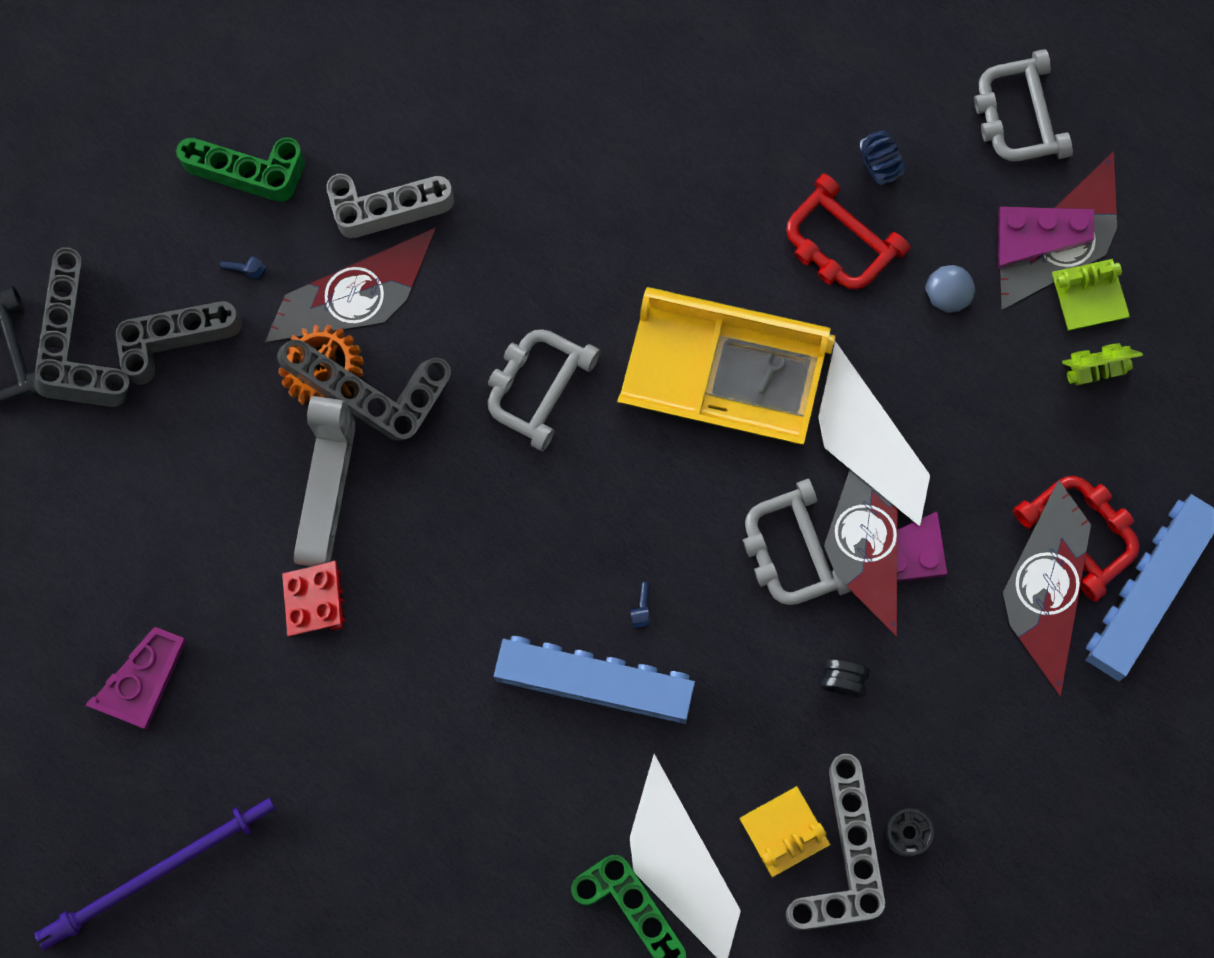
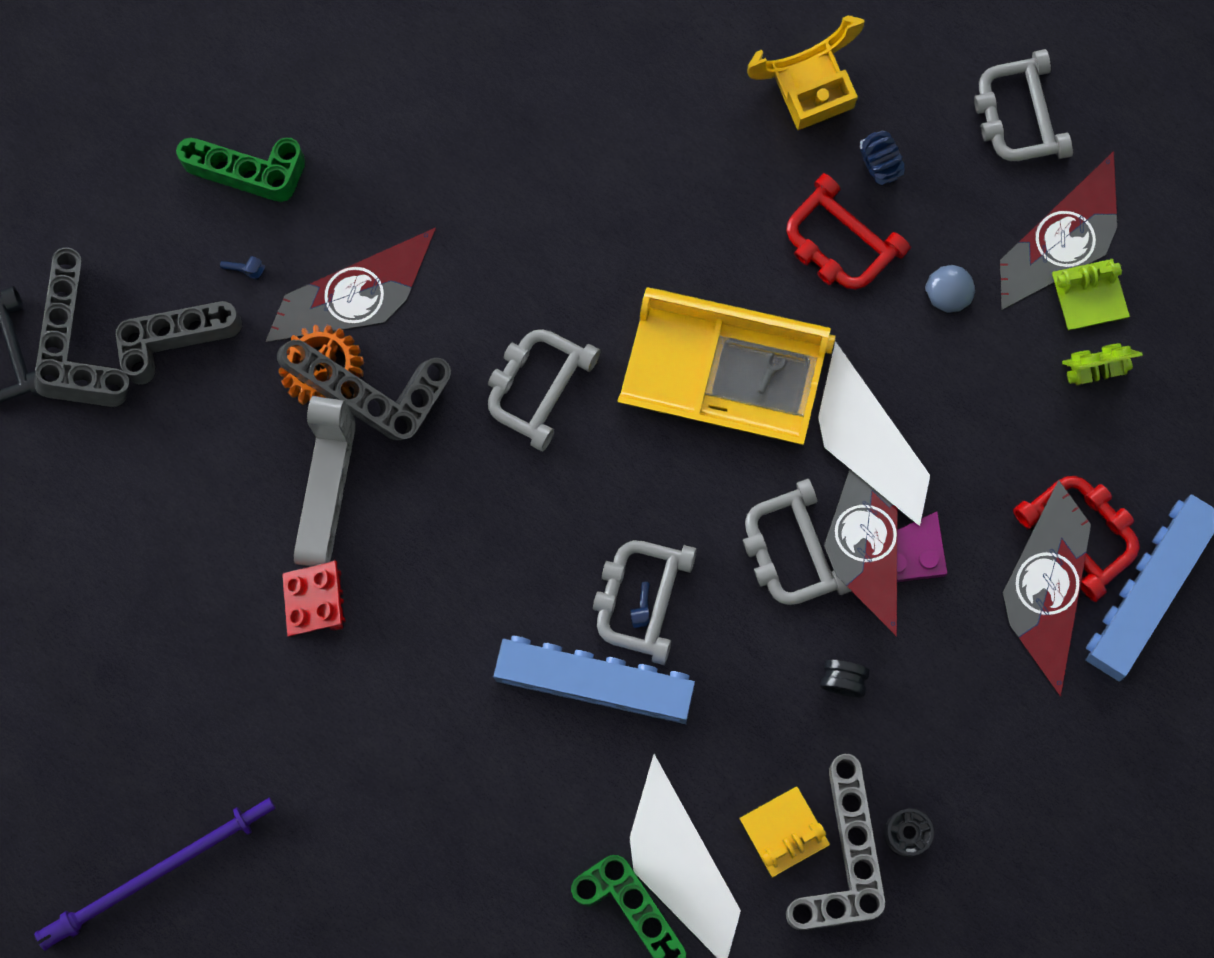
magenta wing [86,627,187,730] -> none
light grey beam [327,174,454,238] -> none
magenta wing [998,207,1094,269] -> none
none -> light grey bar [593,540,697,665]
none -> yellow piece [747,15,865,130]

